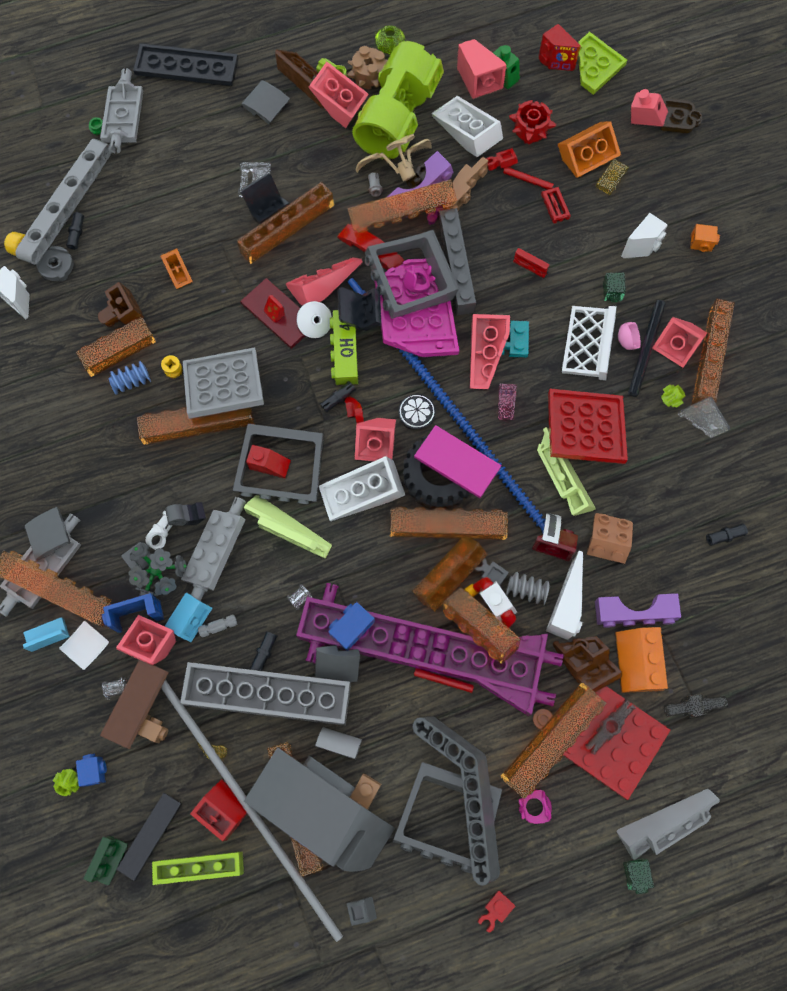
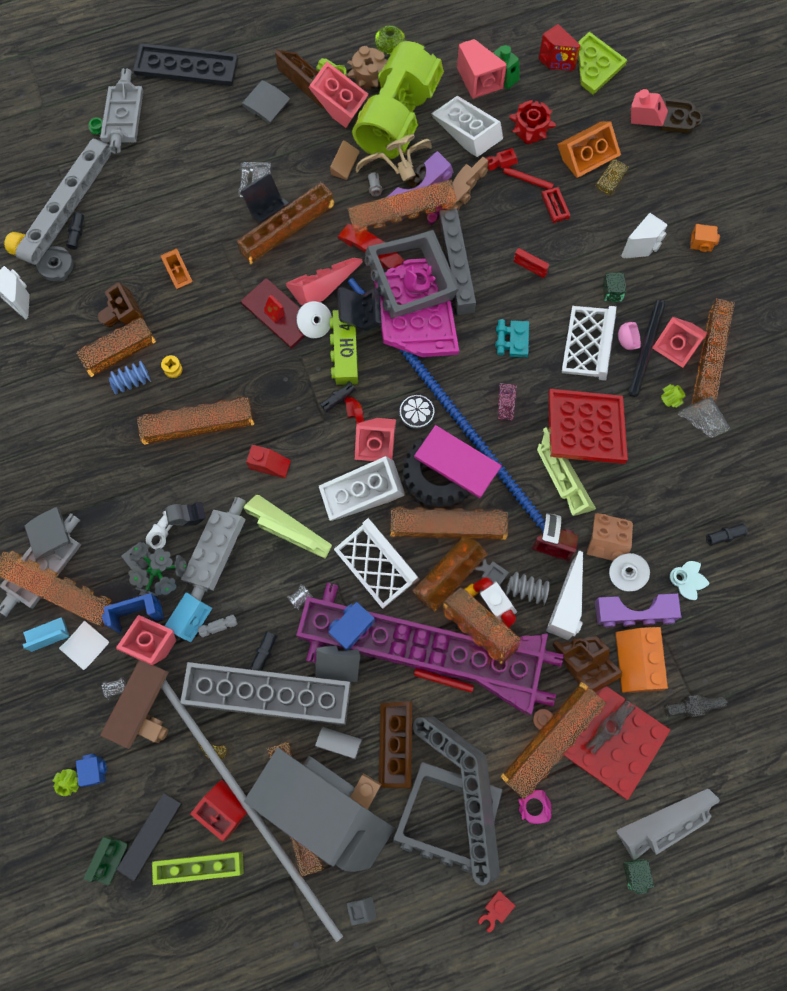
light grey plate [183,347,264,419] -> none
dark grey windscreen [233,424,325,504] -> none
coral wedge [470,314,510,389] -> none
none -> medium nougat slope [330,141,360,180]
none -> white fence [334,518,420,609]
none -> reddish brown slope [379,701,412,788]
none -> white dish [609,553,650,591]
none -> light aqua plate [670,561,709,600]

